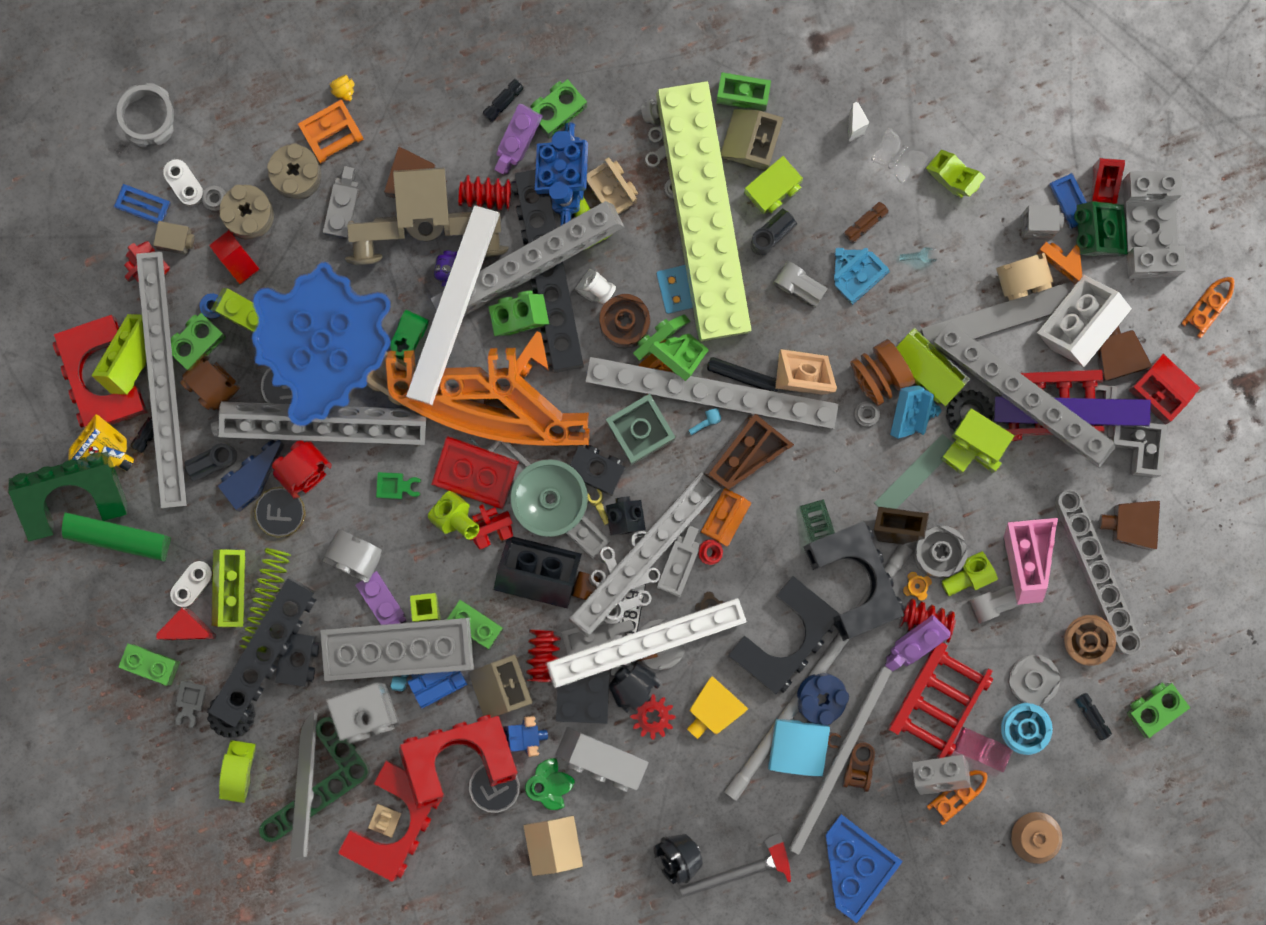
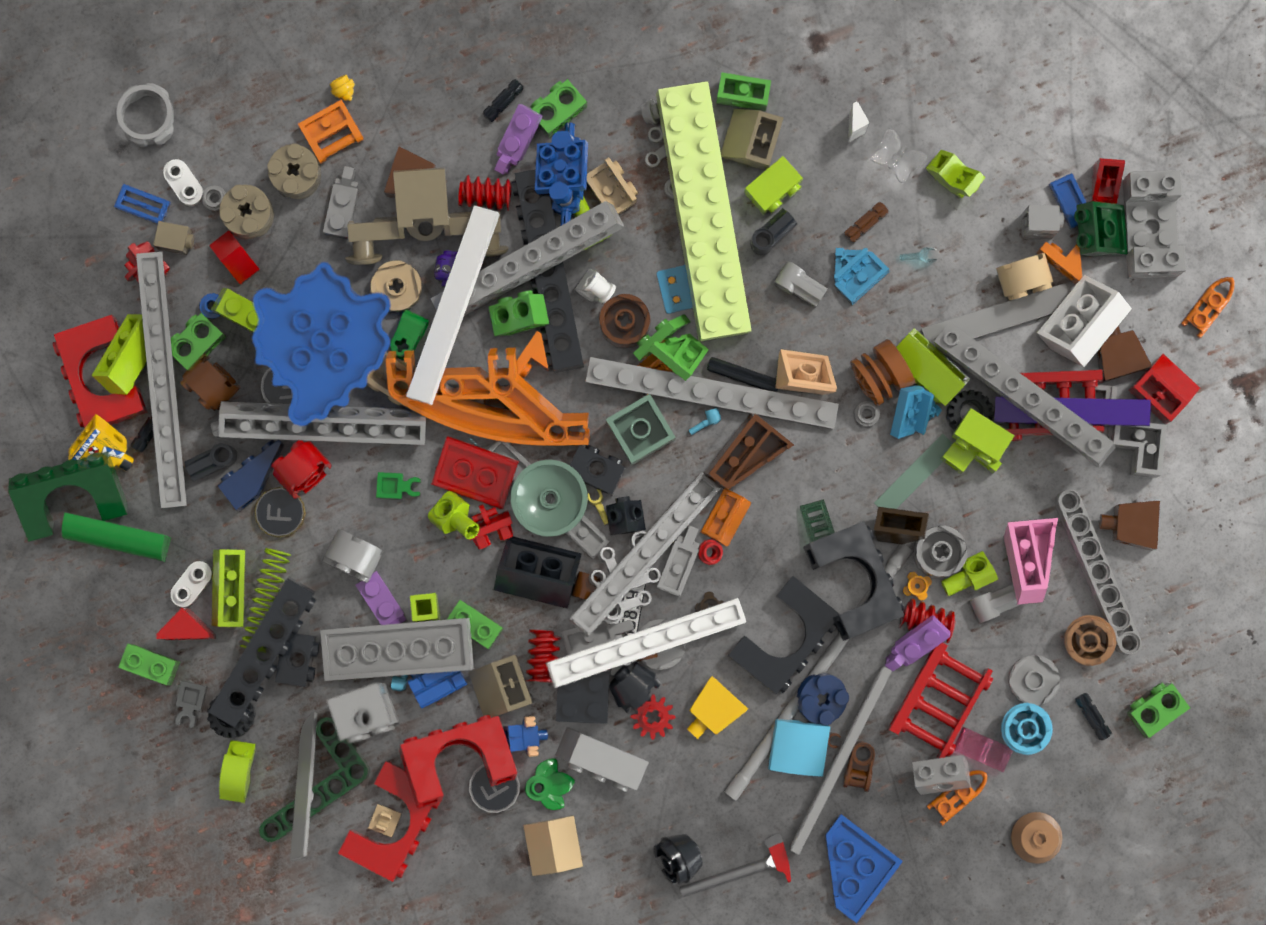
none -> tan plate [371,261,422,312]

